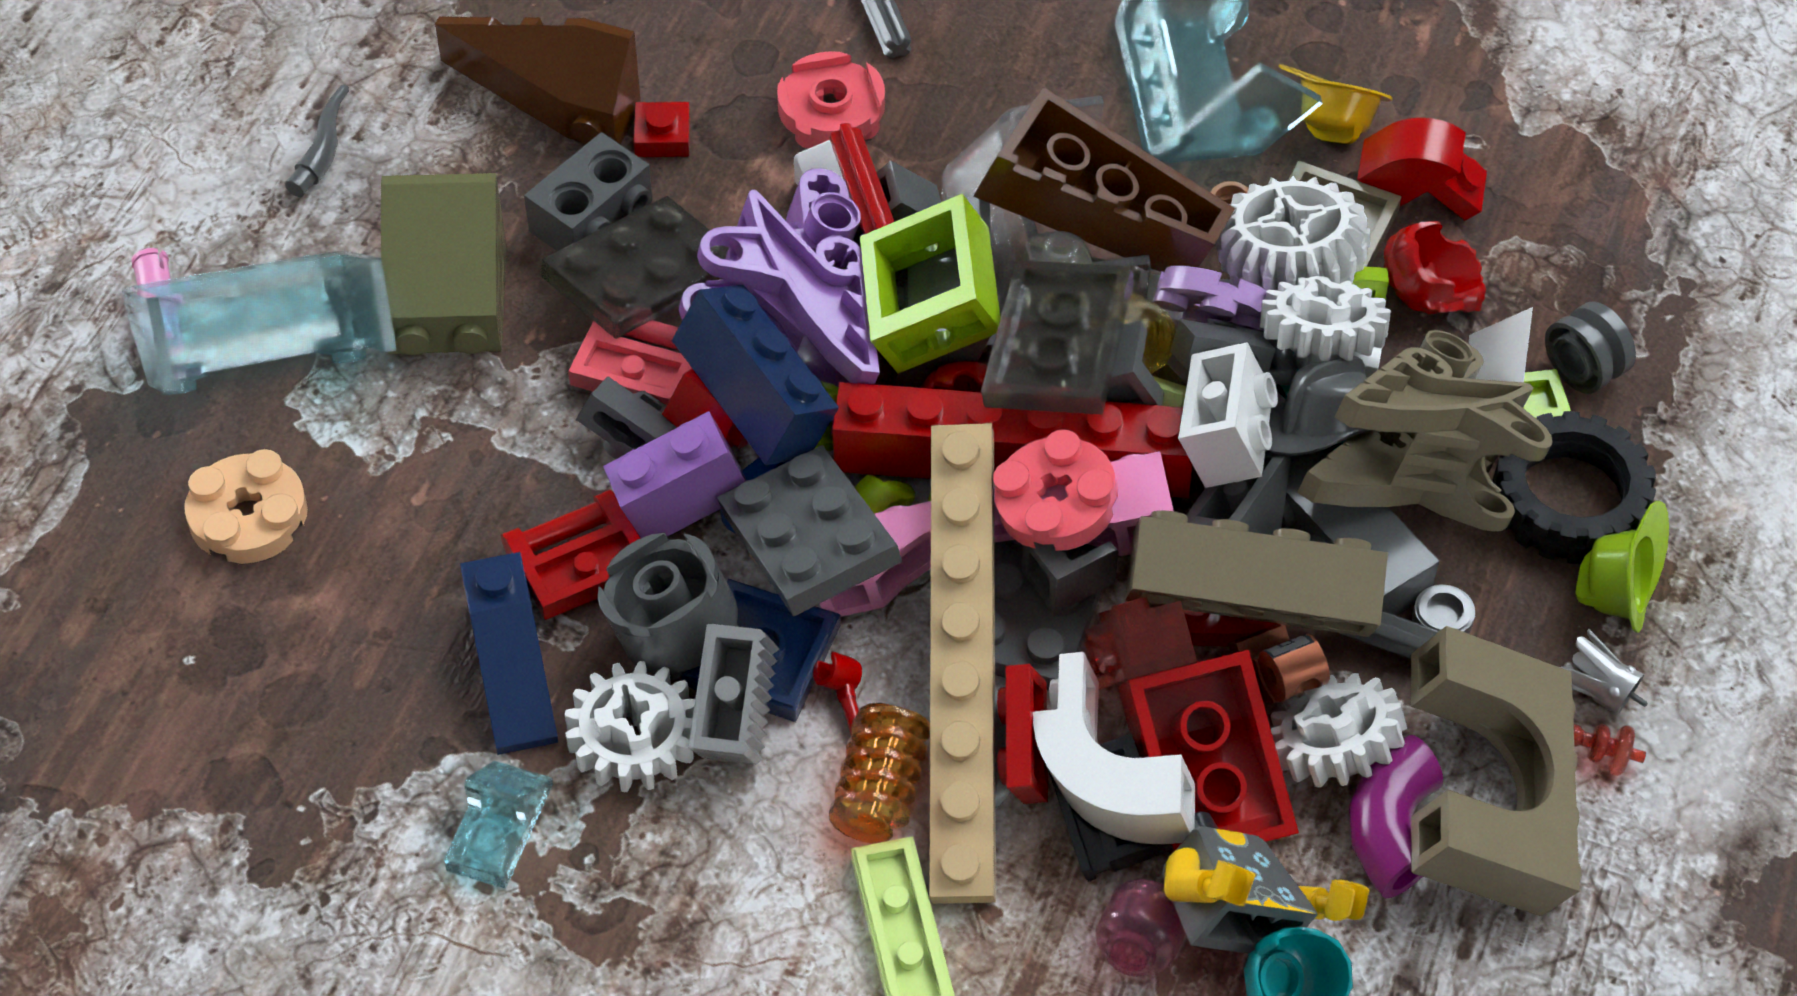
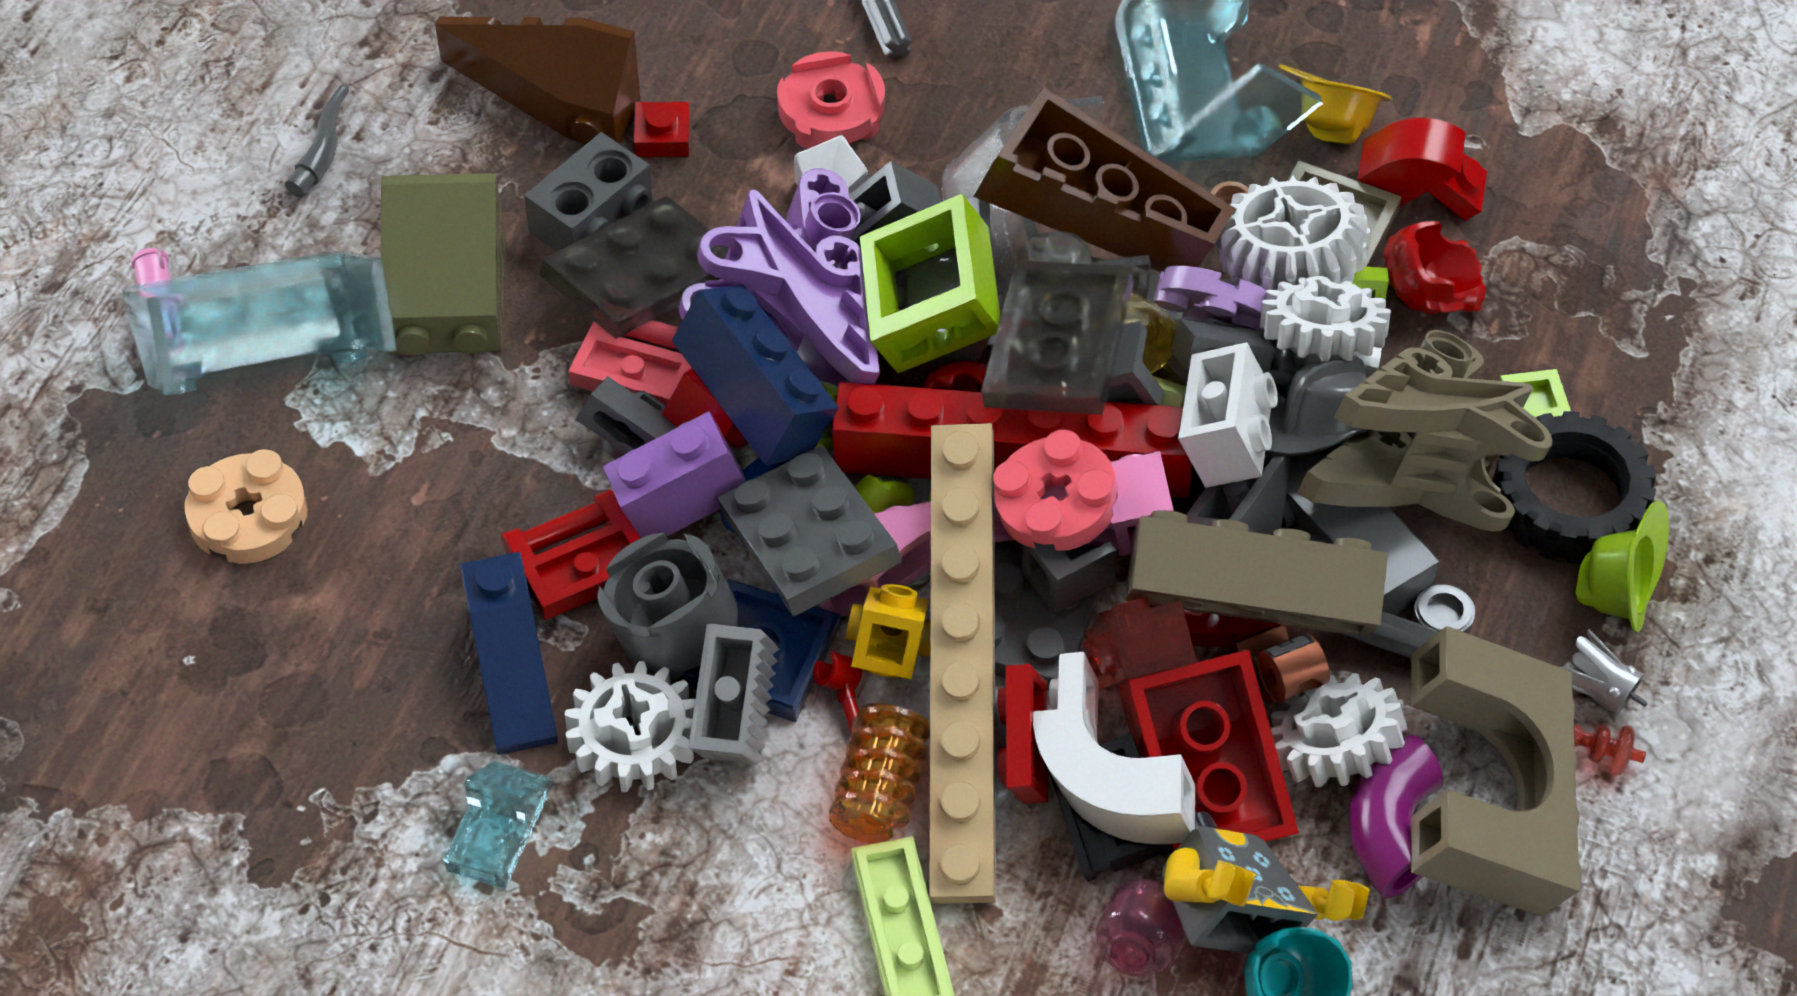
red axle [829,123,894,235] -> none
white sticker [1468,307,1533,383] -> none
dark grey wheel [1545,301,1636,394] -> none
none -> yellow brick [845,584,931,680]

